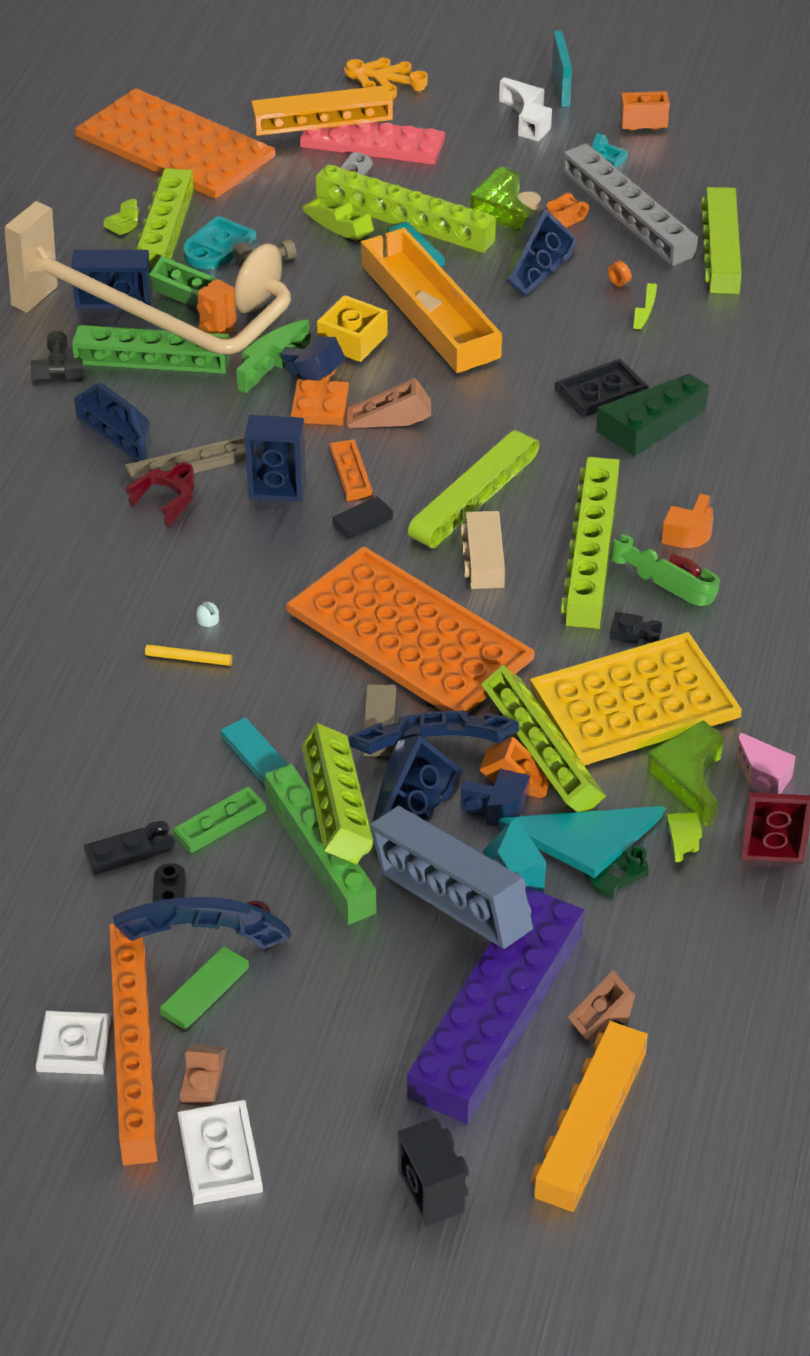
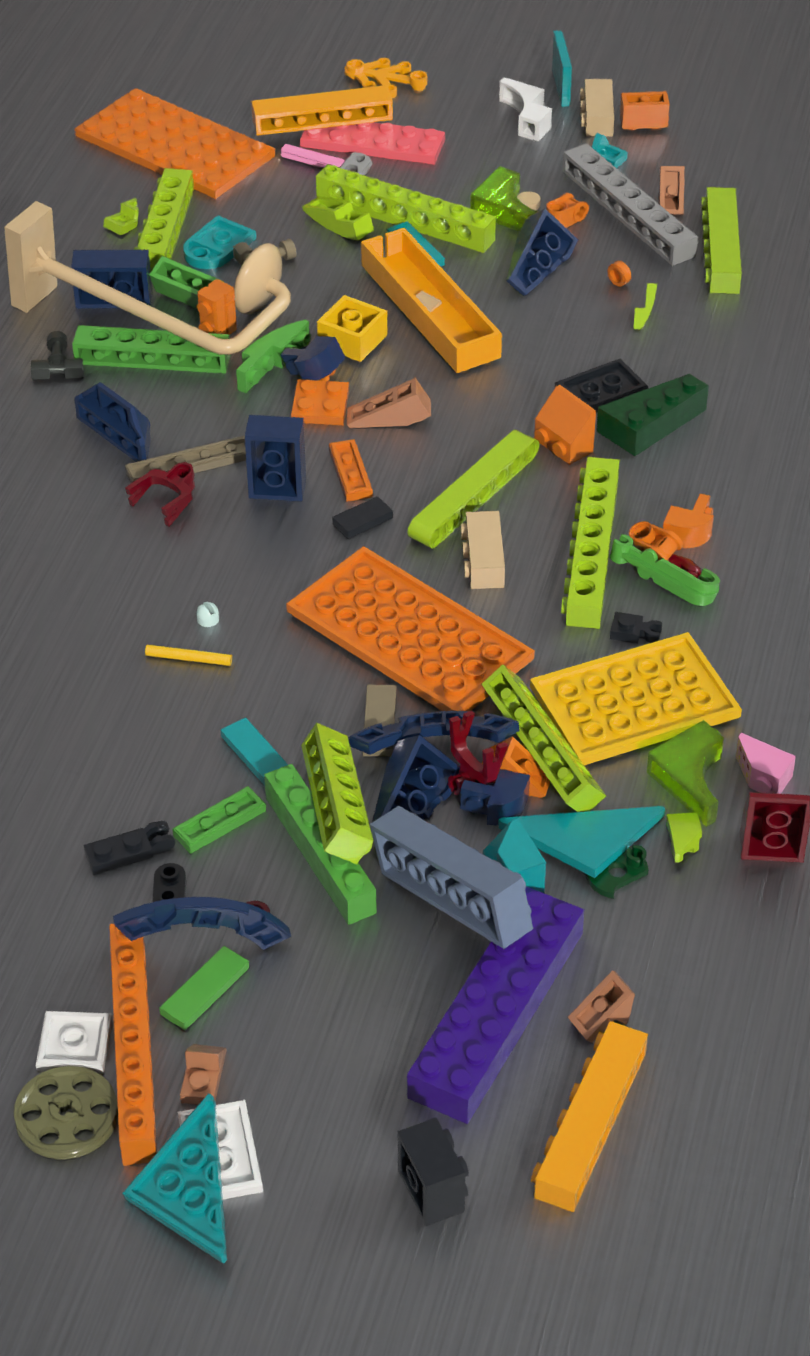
none -> olive wedge [14,1066,118,1160]
none -> teal tile [122,1093,227,1264]
none -> bright pink axle [281,144,345,168]
none -> dark red piece [448,710,509,795]
none -> orange slope [534,385,596,465]
none -> tan brick [580,79,614,136]
none -> orange piece [629,521,684,561]
none -> nougat slope [658,166,685,215]

